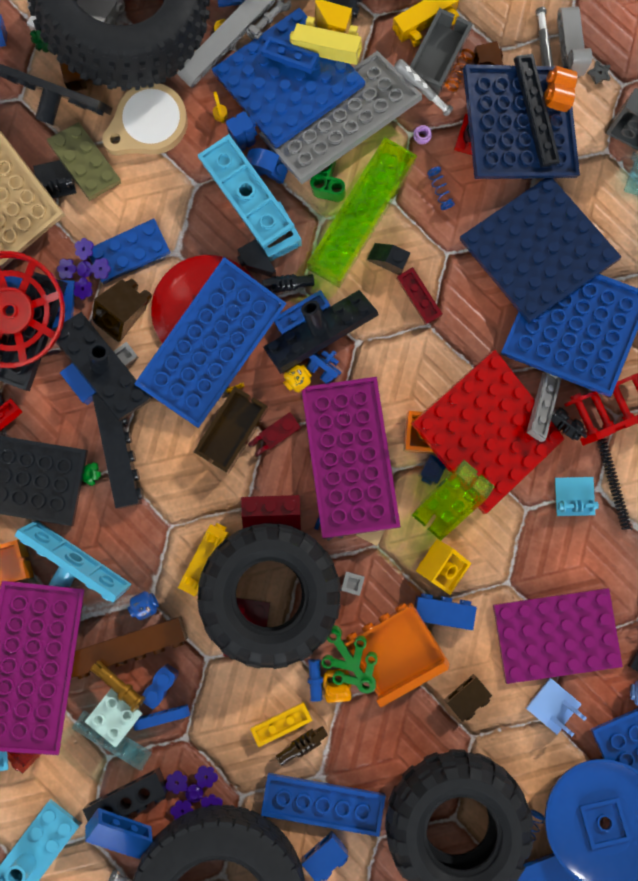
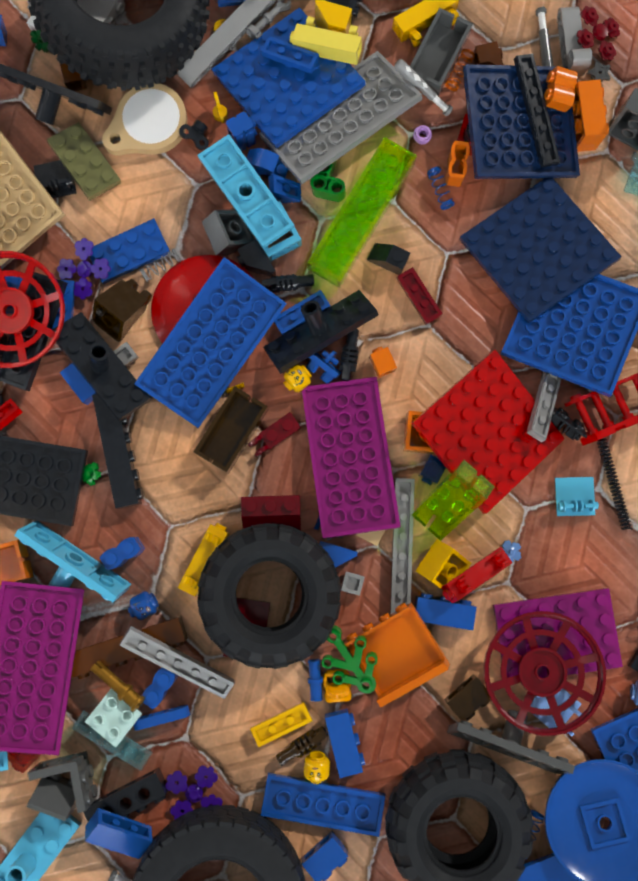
none -> dark grey slope [27,774,77,821]
none -> dark grey bracket [28,751,98,813]
none -> blue brick [100,537,145,570]
none -> light grey plate [120,626,235,699]
none -> light grey piece [140,248,182,282]
none -> black piece [179,120,209,150]
none -> dark grey slope [202,210,254,256]
none -> blue slope [268,174,301,203]
none -> yellow head [304,751,330,784]
none -> blue slope [319,541,358,568]
none -> blue brick [325,708,366,778]
none -> black hinge [339,329,359,381]
none -> orange brick [369,346,397,378]
none -> light grey plate [390,478,415,614]
none -> red brick [441,547,512,604]
none -> orange brick [445,141,470,187]
none -> dark grey plate [447,710,575,775]
none -> dark red dish [484,611,606,736]
none -> medium blue plant [502,540,521,562]
none -> orange brick [572,79,609,152]
none -> dark red plant [577,6,620,61]

